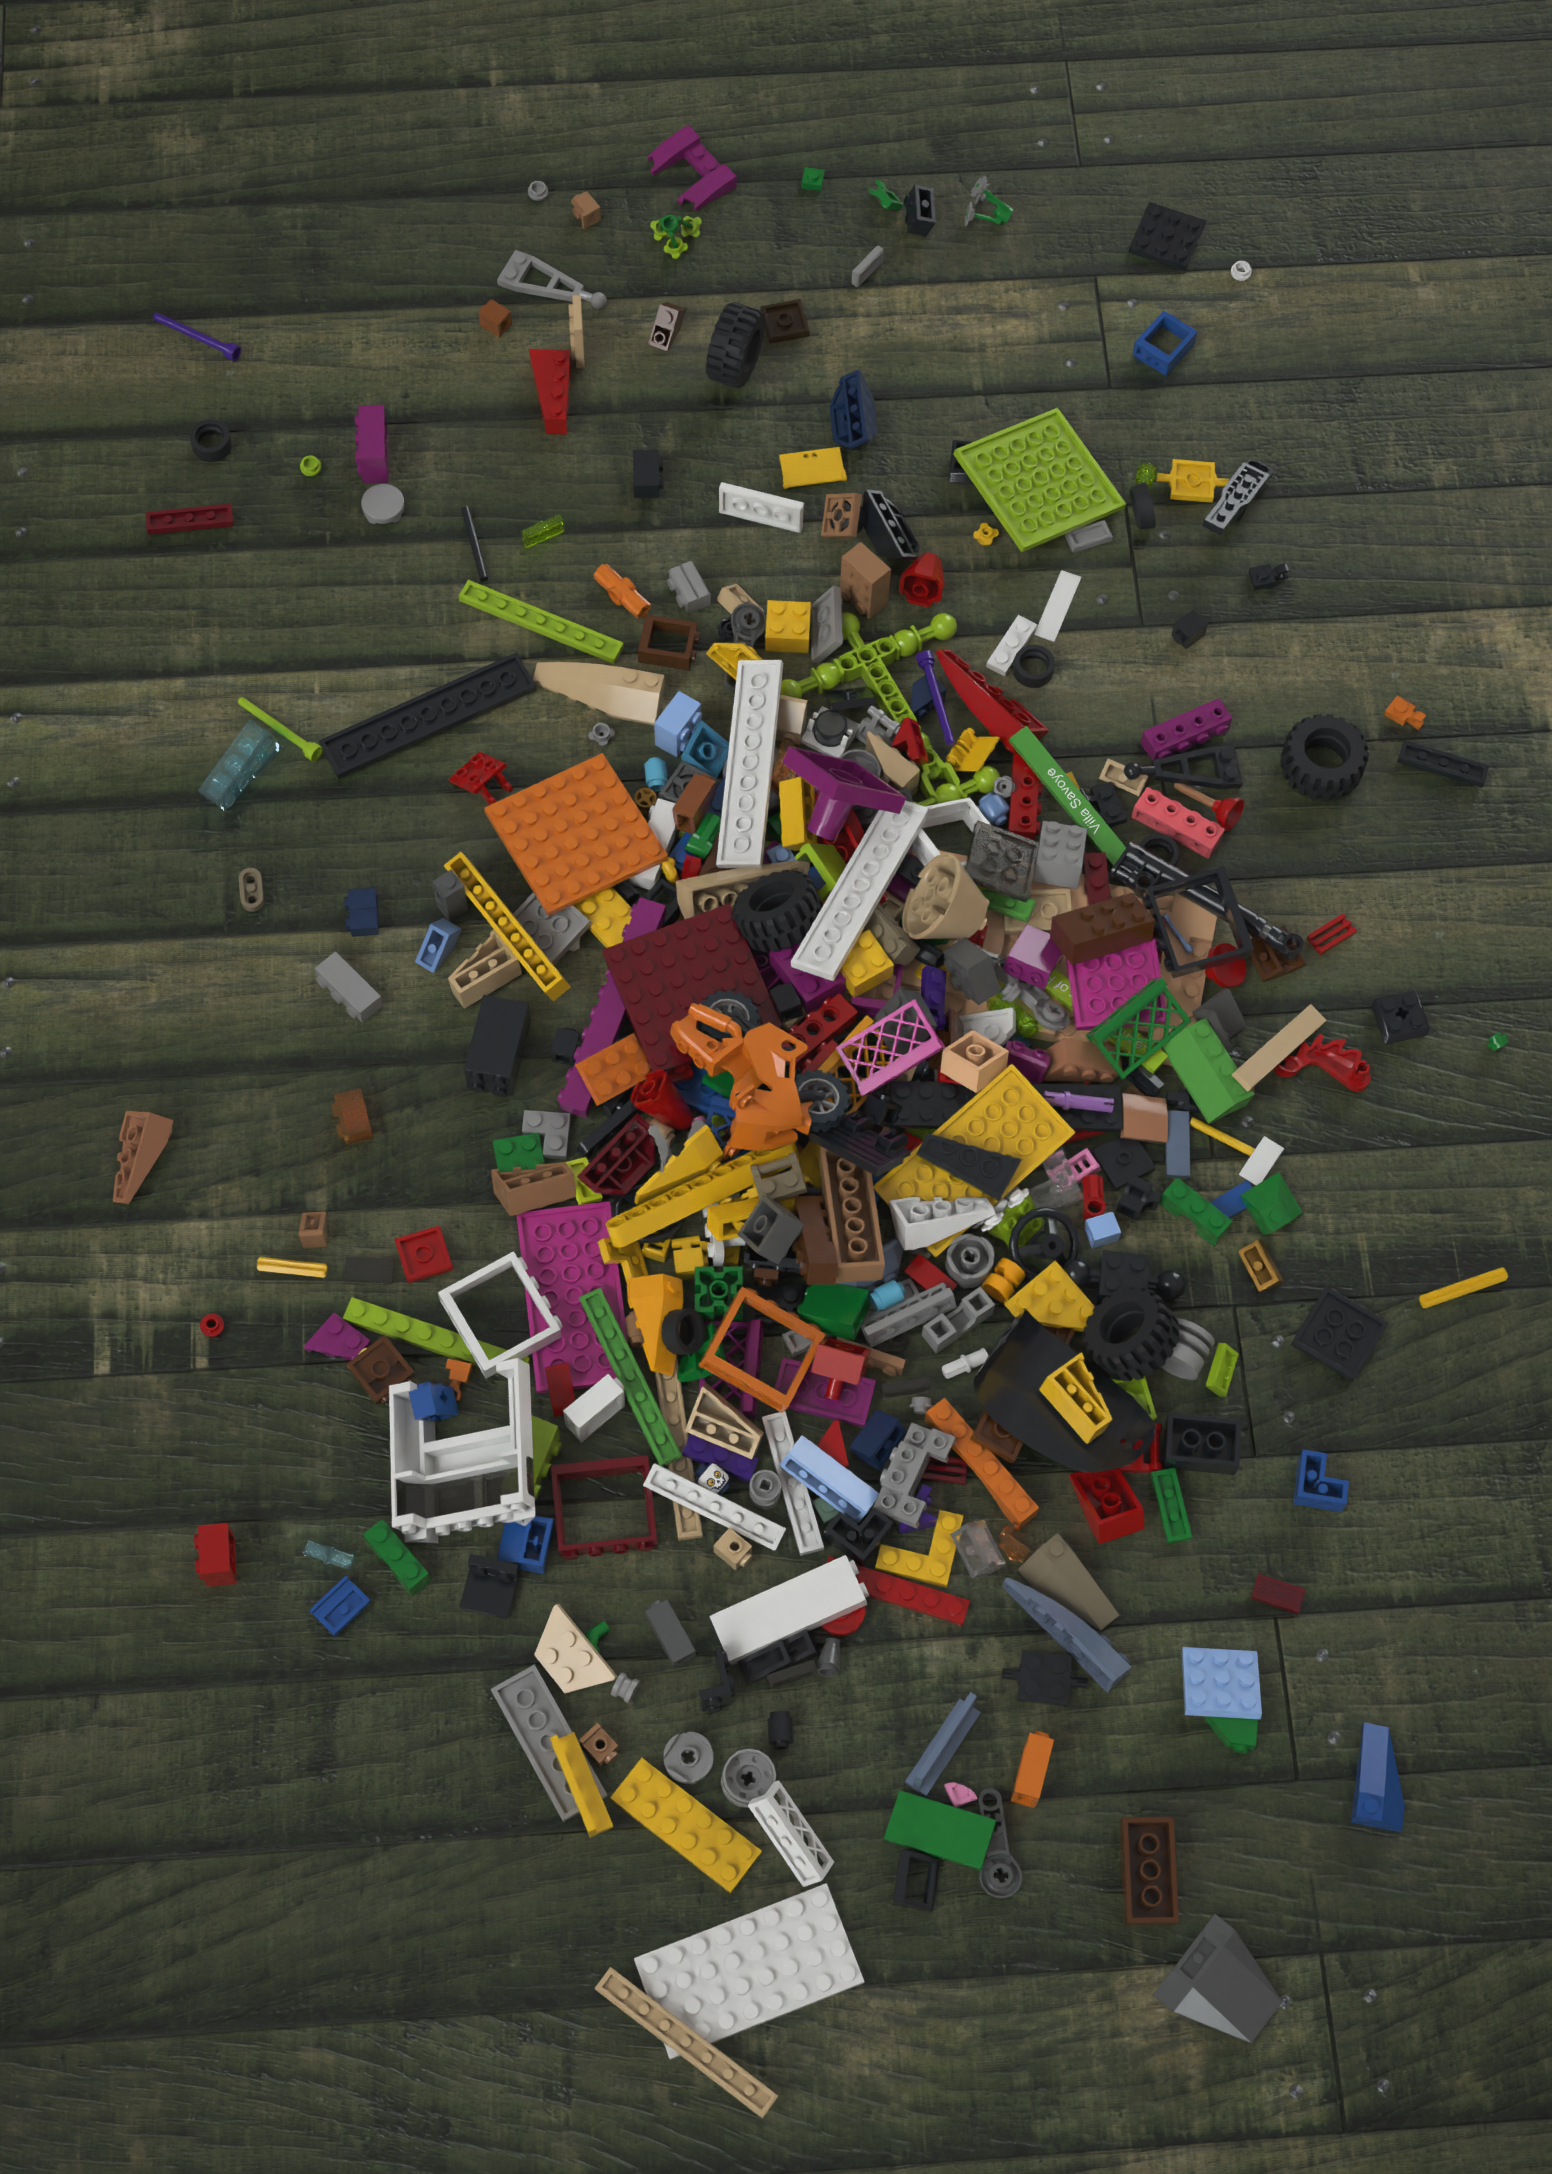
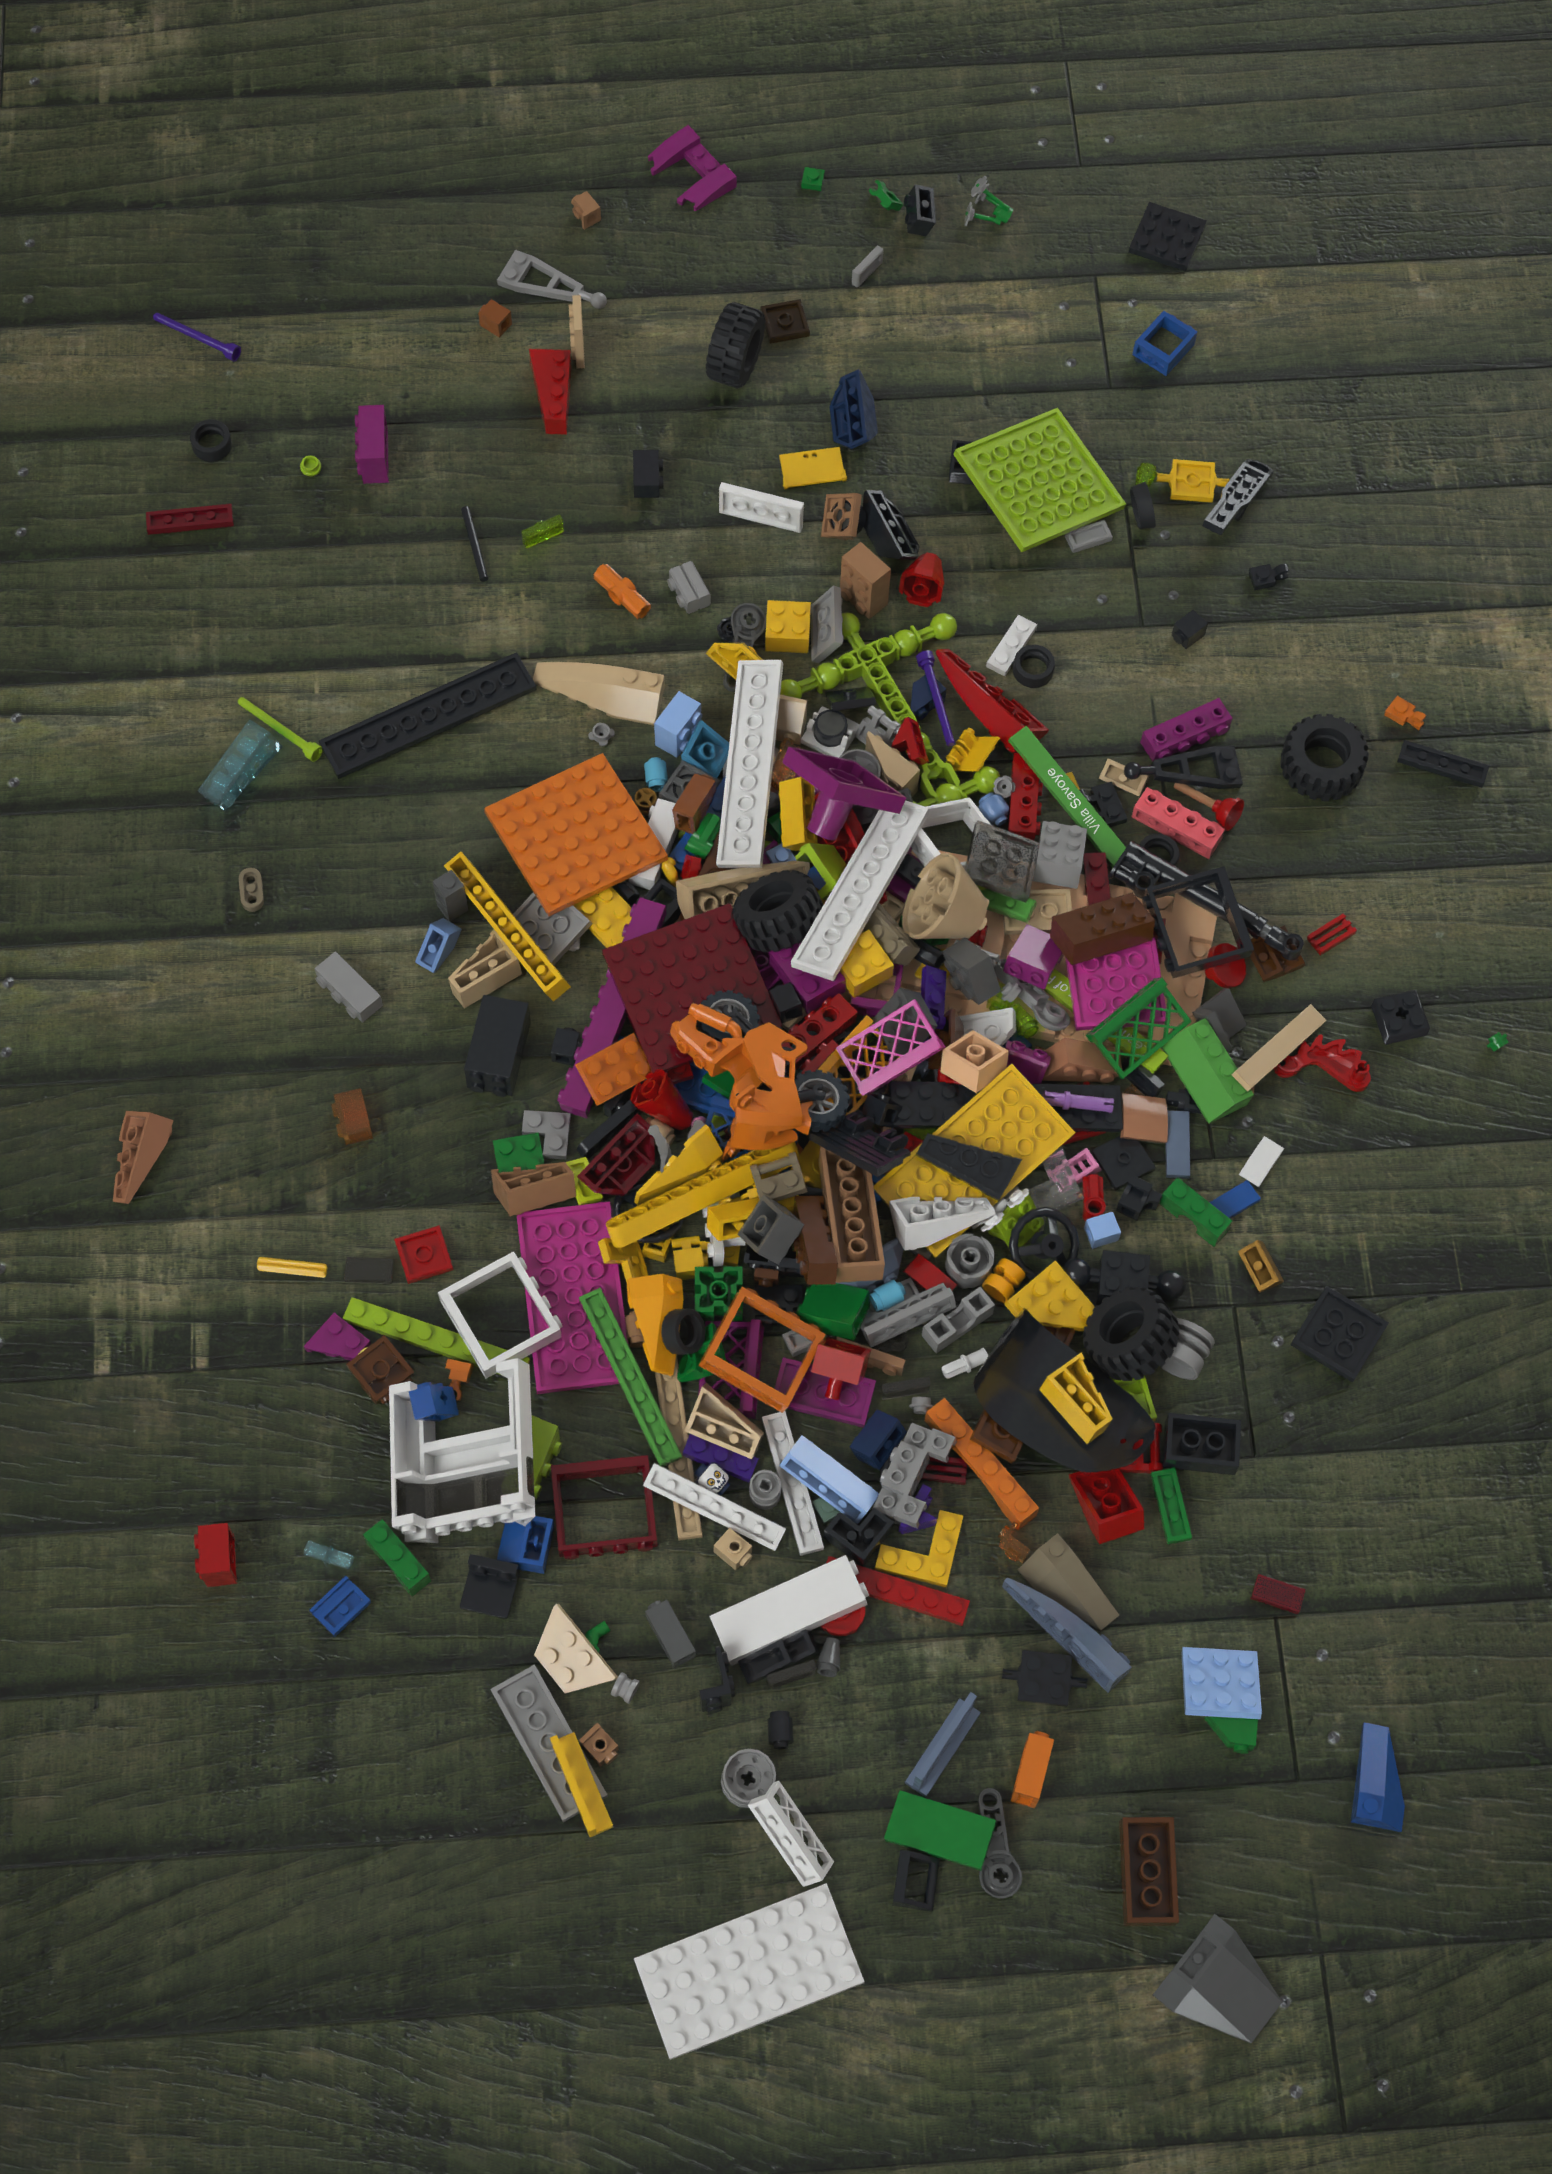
red plate [200,1314,224,1337] -> none
medium nougat slope [299,1212,327,1248] -> none
dark blue brick [344,887,379,937] -> none
light grey tile [361,484,405,524] -> none
red plate [448,752,513,805] -> none
lime plate [458,580,624,664] -> none
light grey plate [528,181,548,201] -> none
red slope [544,1363,575,1417] -> none
white window [563,1374,625,1443] -> none
tan tile [595,1967,778,2119] -> none
yellow plate [610,1758,762,1894] -> none
reddish brown window [638,614,701,671] -> none
slope [648,302,686,351] -> none
lime plant [650,215,702,259] -> none
light grey plate [664,1732,713,1784] -> none
tan slope [717,584,764,625] -> none
red slope [817,1420,849,1469] -> none
bright pink tile [944,1782,978,1808] -> none
clear brick [950,1520,1006,1578] -> none
yellow plate [973,523,999,545] -> none
white sticker [1034,570,1081,642] -> none
light blue hinge [1162,914,1193,953] -> none
yellow bar [1189,1117,1255,1156] -> none
lime plate [1206,1343,1239,1397] -> none
white plate [1231,261,1252,281] -> none
green slope [1239,1172,1303,1236] -> none
blue brick [1293,1450,1349,1512] -> none
yellow axle [1419,1267,1508,1308] -> none

